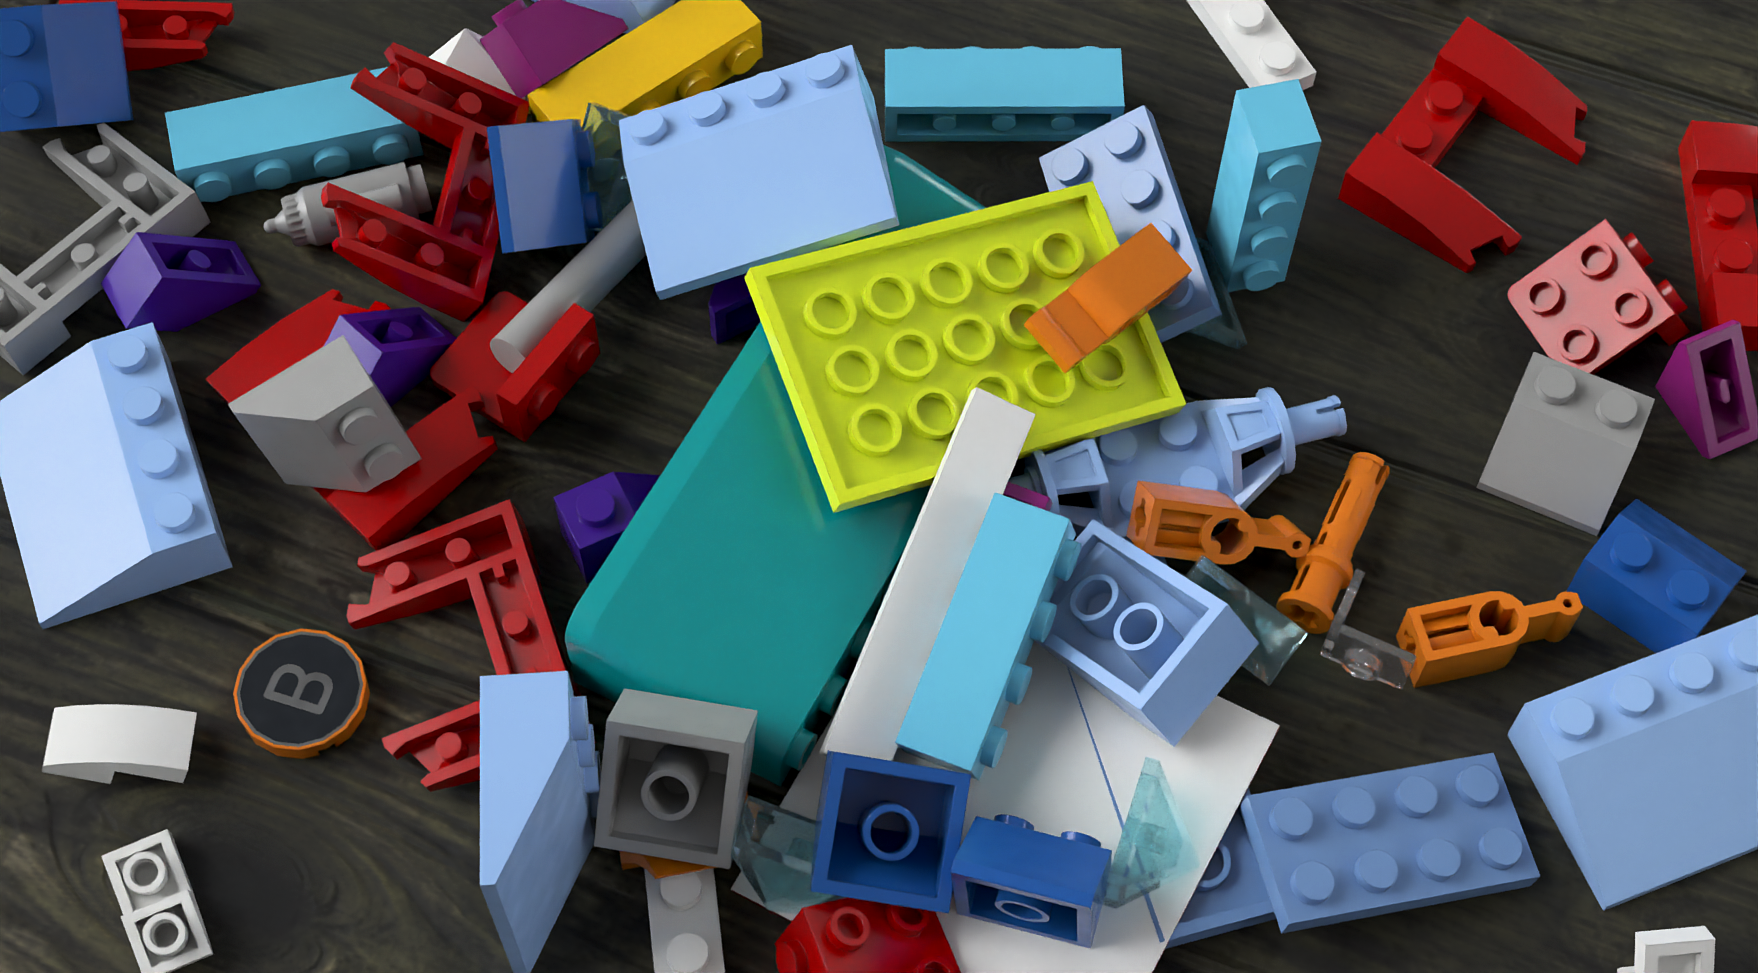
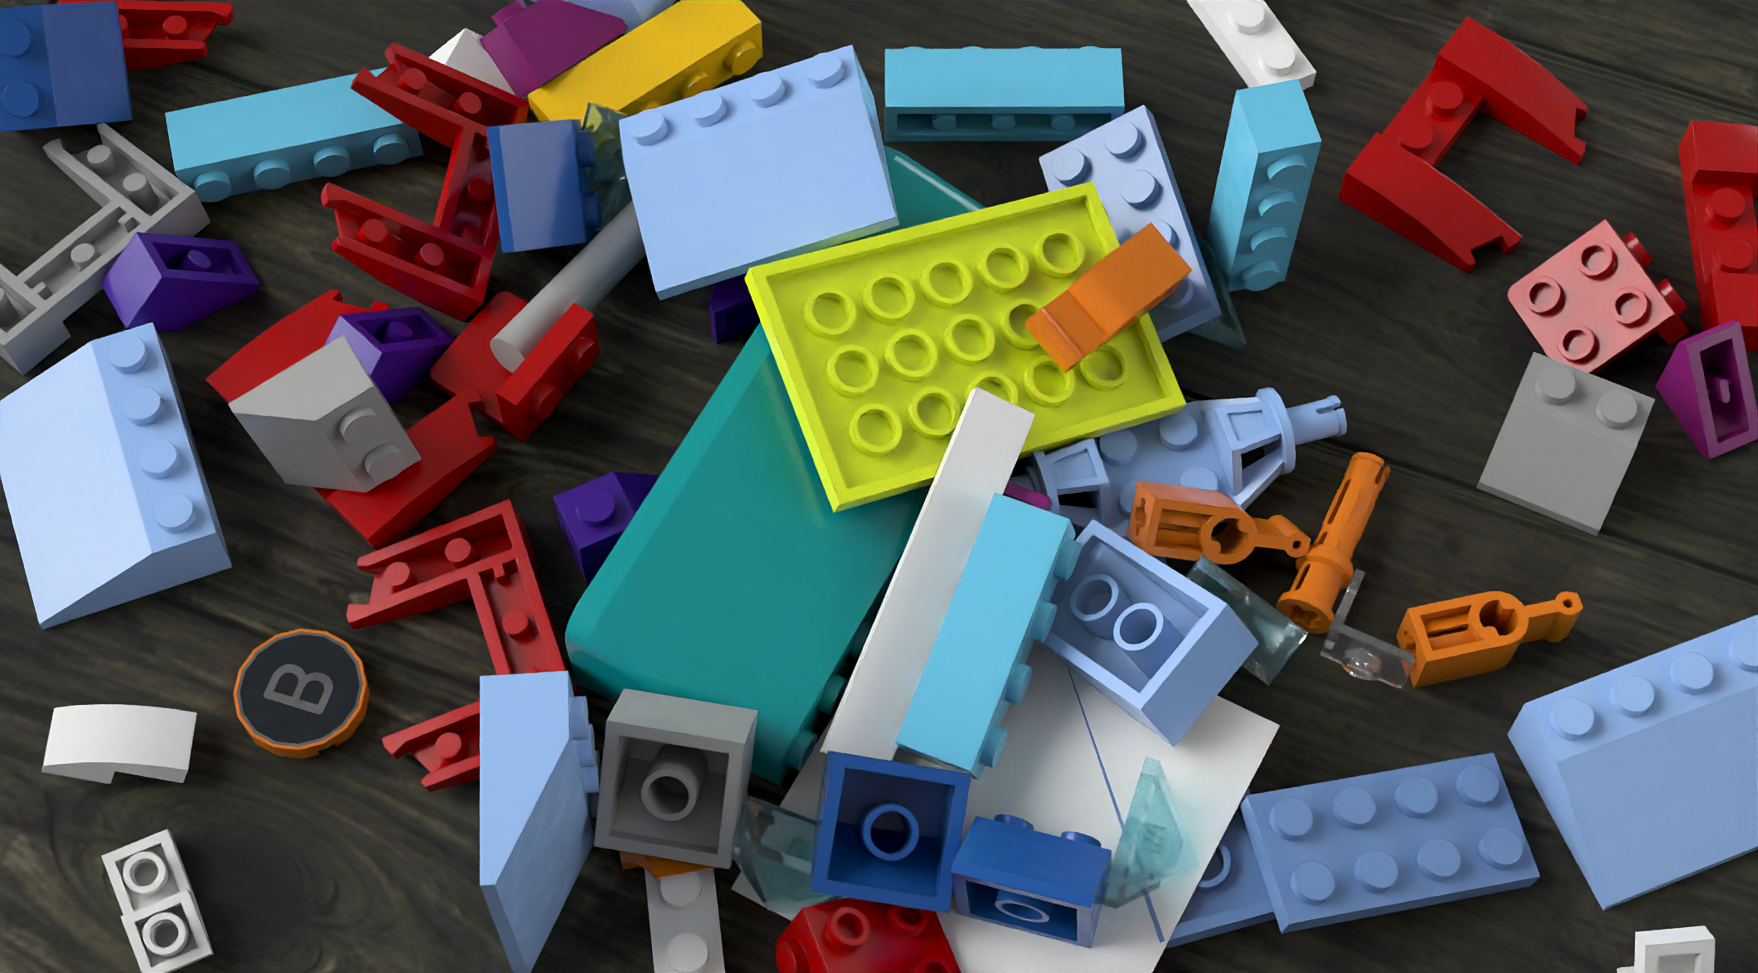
light grey piece [264,162,433,246] -> none
blue slope [1567,499,1746,653] -> none

